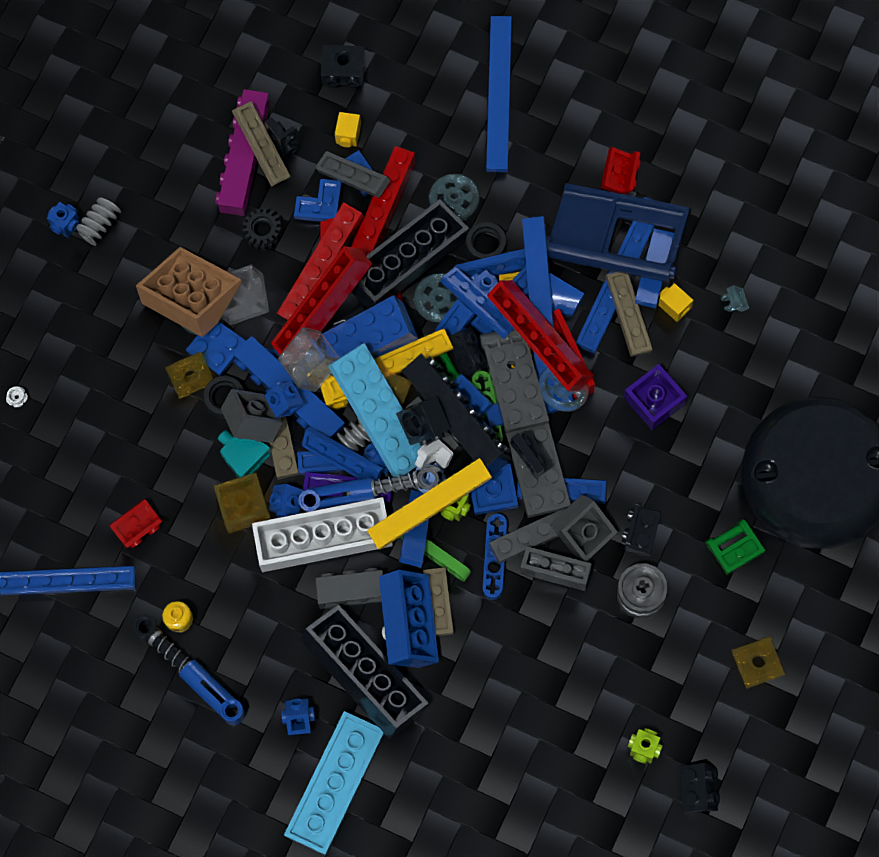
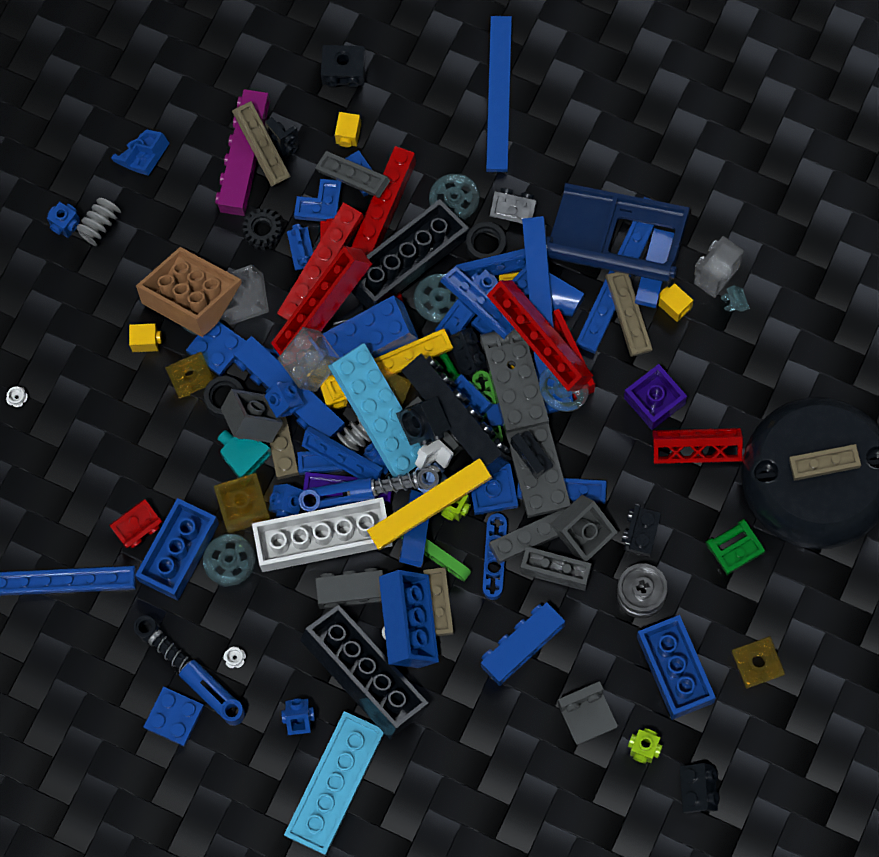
yellow head [162,601,193,633] -> none
red bracket [601,147,640,195] -> none
none -> blue slope [111,129,170,176]
none -> yellow brick [129,324,162,352]
none -> blue brick [135,498,220,601]
none -> blue plate [143,687,205,747]
none -> clear light blue plate [203,534,256,586]
none -> white plate [224,646,246,668]
none -> blue hinge [287,224,313,271]
none -> blue brick [481,602,565,686]
none -> bracket [490,187,538,224]
none -> dark grey bracket [558,681,617,745]
none -> blue brick [637,615,716,720]
none -> red fence [652,428,743,464]
none -> clear brick [694,236,744,298]
none -> dark tan plate [789,444,861,481]

